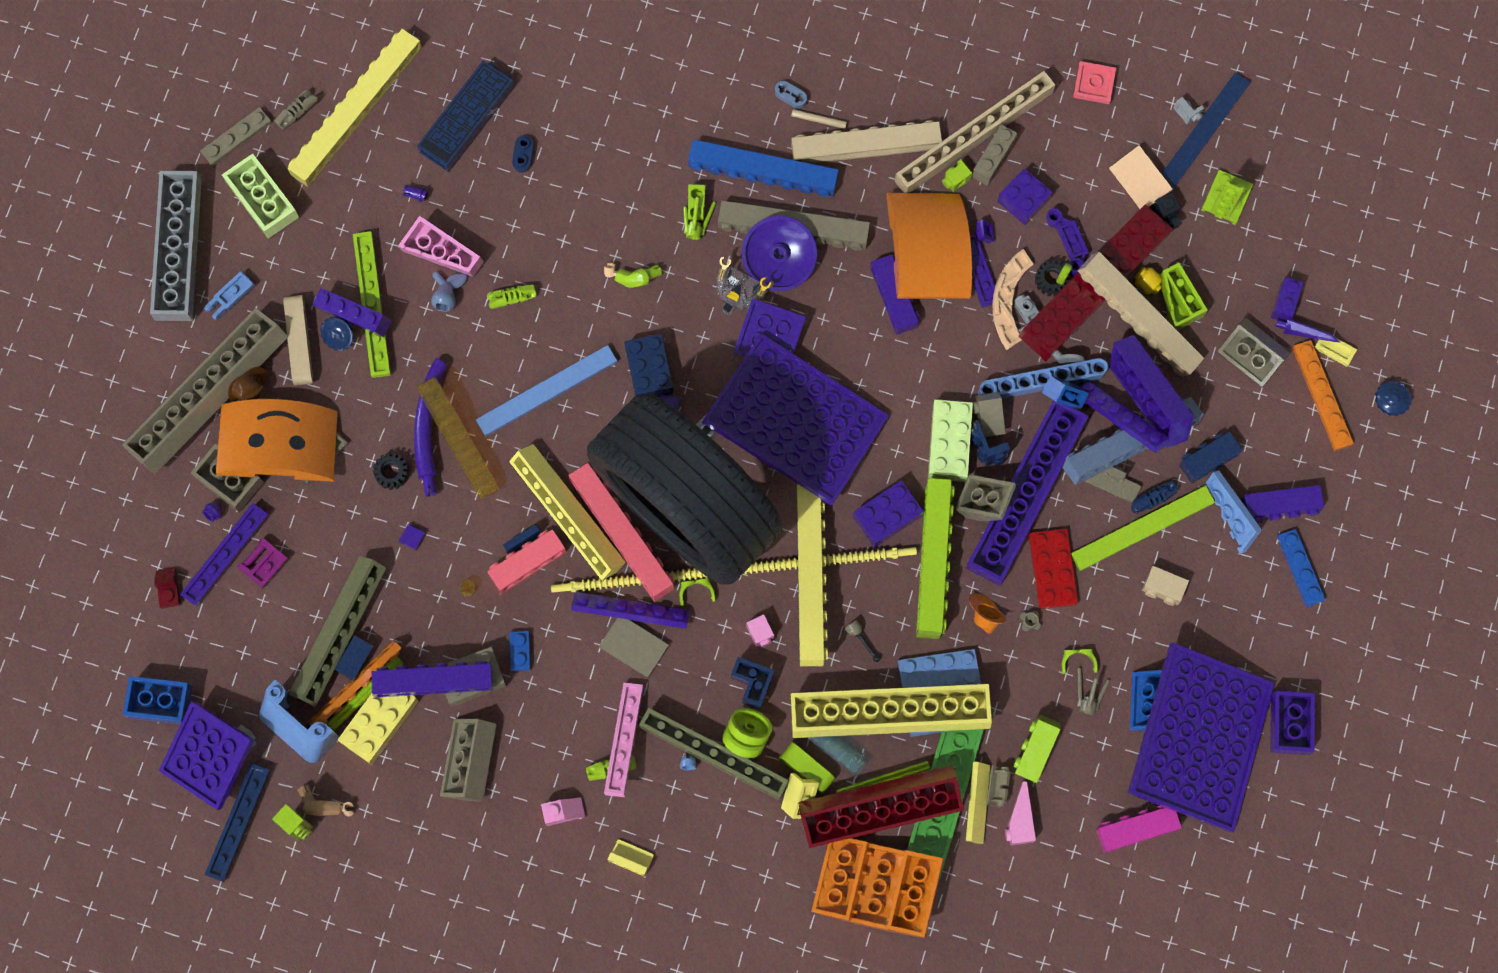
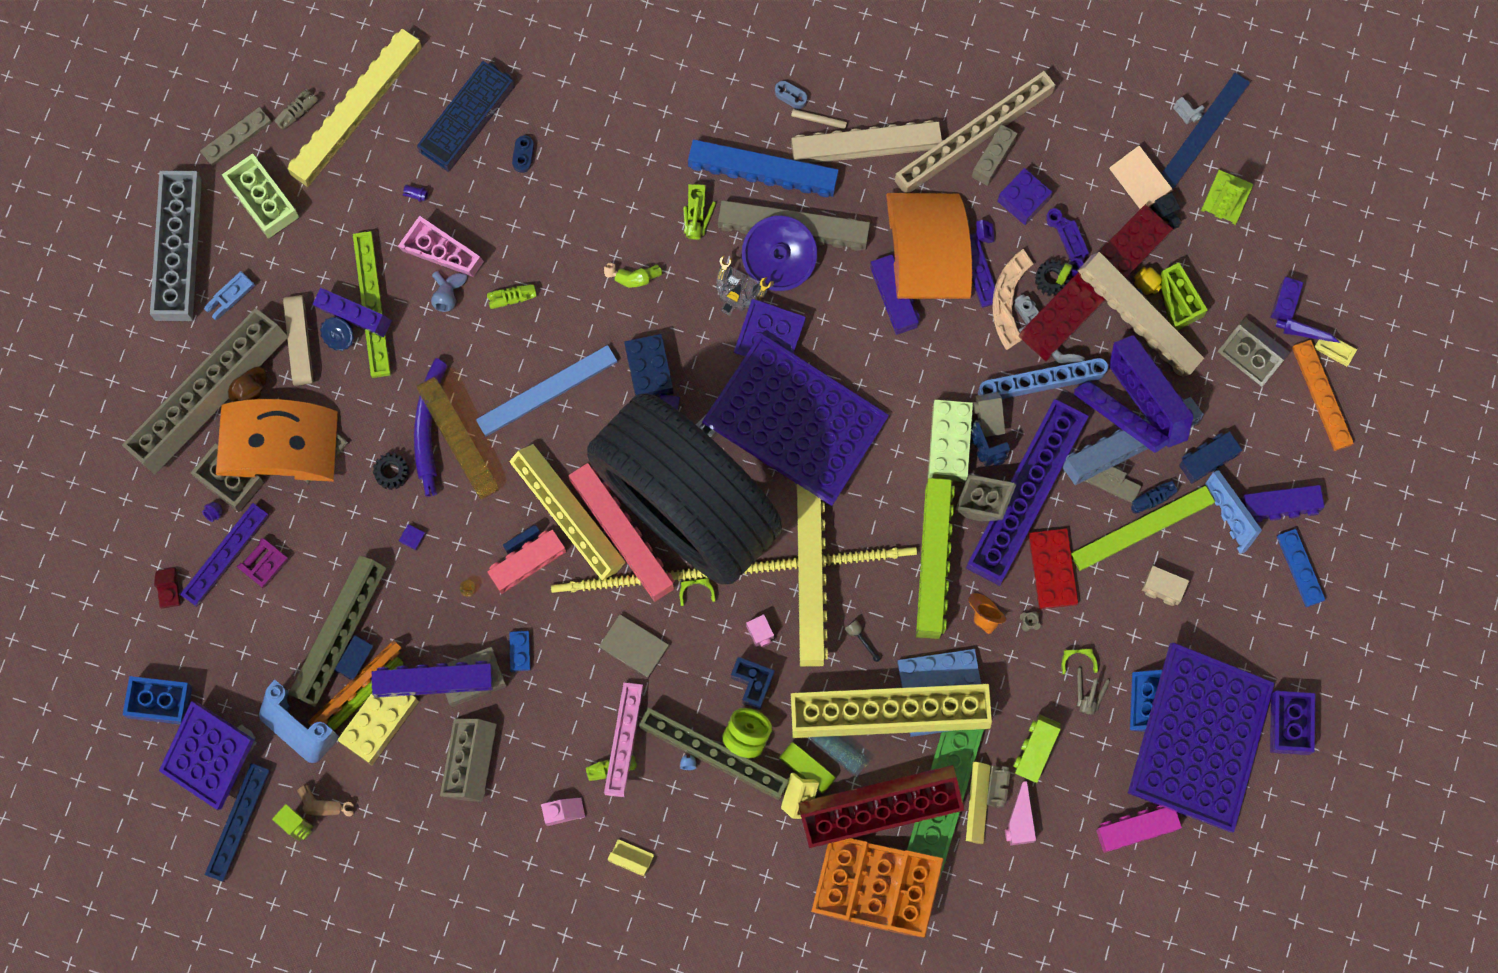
dark purple plate [571,592,690,629] -> none
lime axle [836,761,930,793] -> none
dark purple brick [853,480,923,548] -> none
lime brick [942,159,972,192] -> none
blue brick [1042,376,1089,410] -> none
coral plate [1073,61,1116,104] -> none
dark blue piece [1375,380,1412,416] -> none

